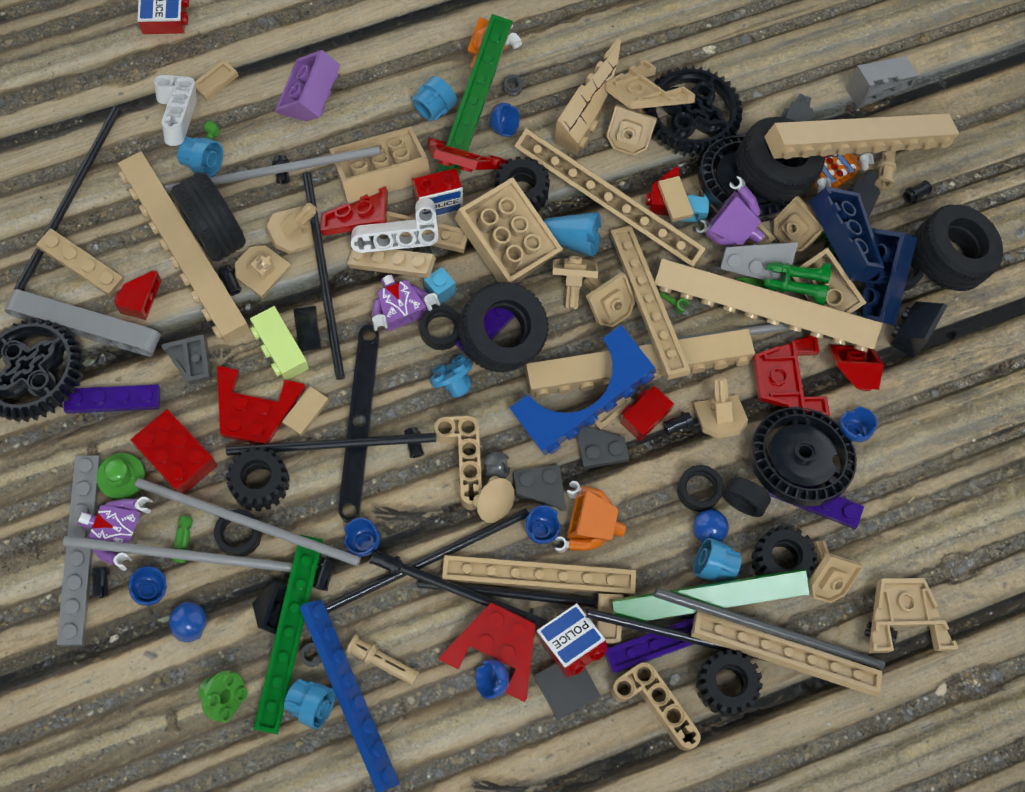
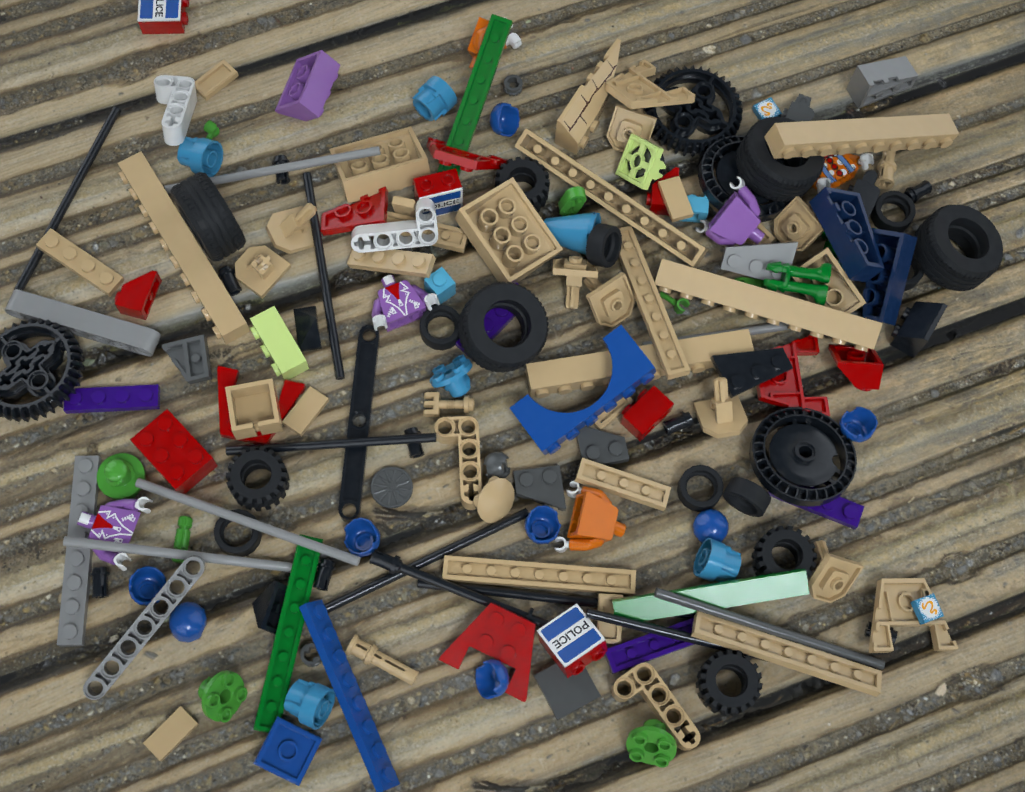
none -> light grey beam [83,555,206,700]
none -> tan tile [143,706,199,762]
none -> tan piece [225,378,283,440]
none -> blue tile [253,716,322,786]
none -> dark grey wheel [370,466,413,508]
none -> tan tile [392,196,416,218]
none -> tan hinge [423,392,475,417]
none -> bright green beam [558,186,587,216]
none -> tan plate [574,458,671,511]
none -> black tyre [586,224,622,268]
none -> yellowish green piece [615,133,666,190]
none -> bright green plate [626,719,677,768]
none -> black wing [710,348,793,398]
none -> tile [752,97,782,120]
none -> black tyre [871,191,916,233]
none -> tile [910,593,944,625]

